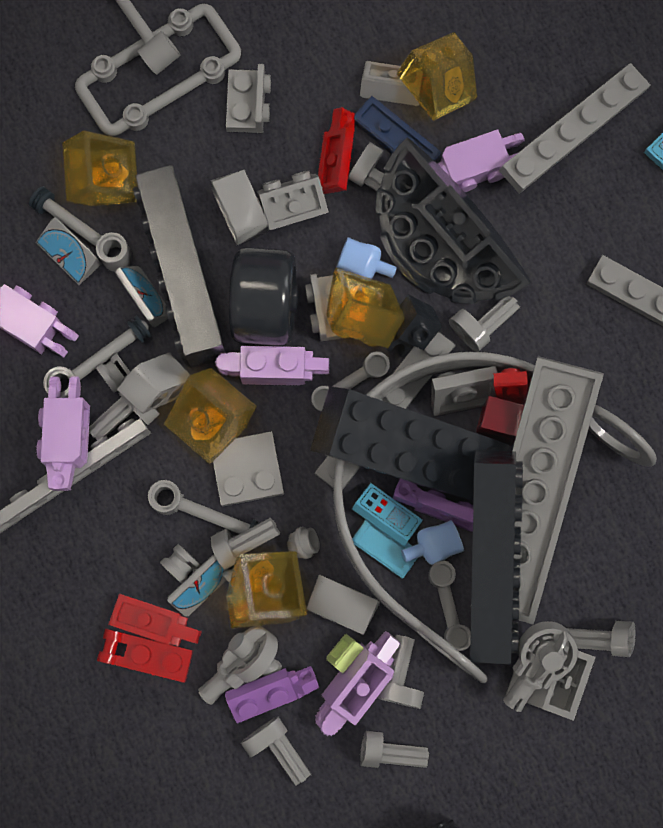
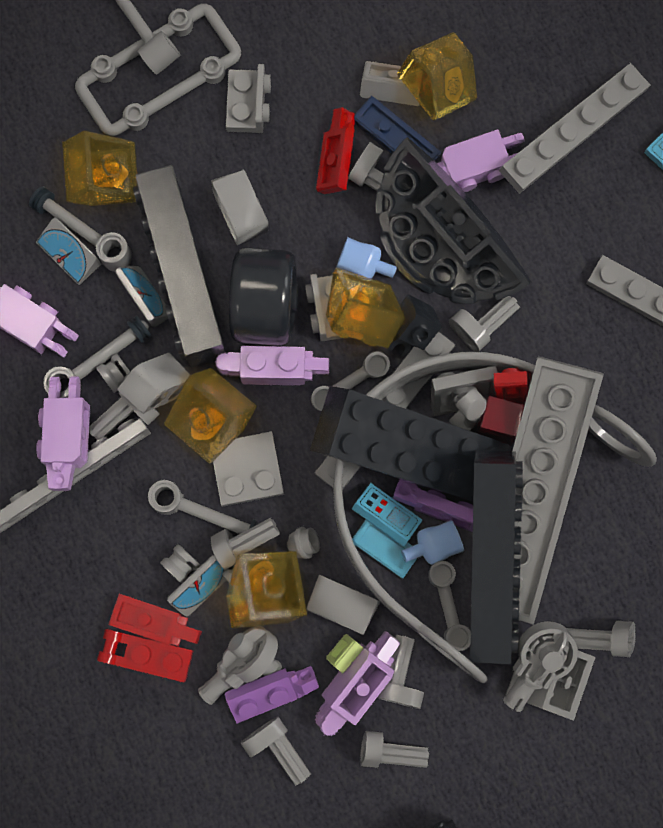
light grey bracket [257,171,329,230] -> none
none -> light grey bar [449,388,487,431]

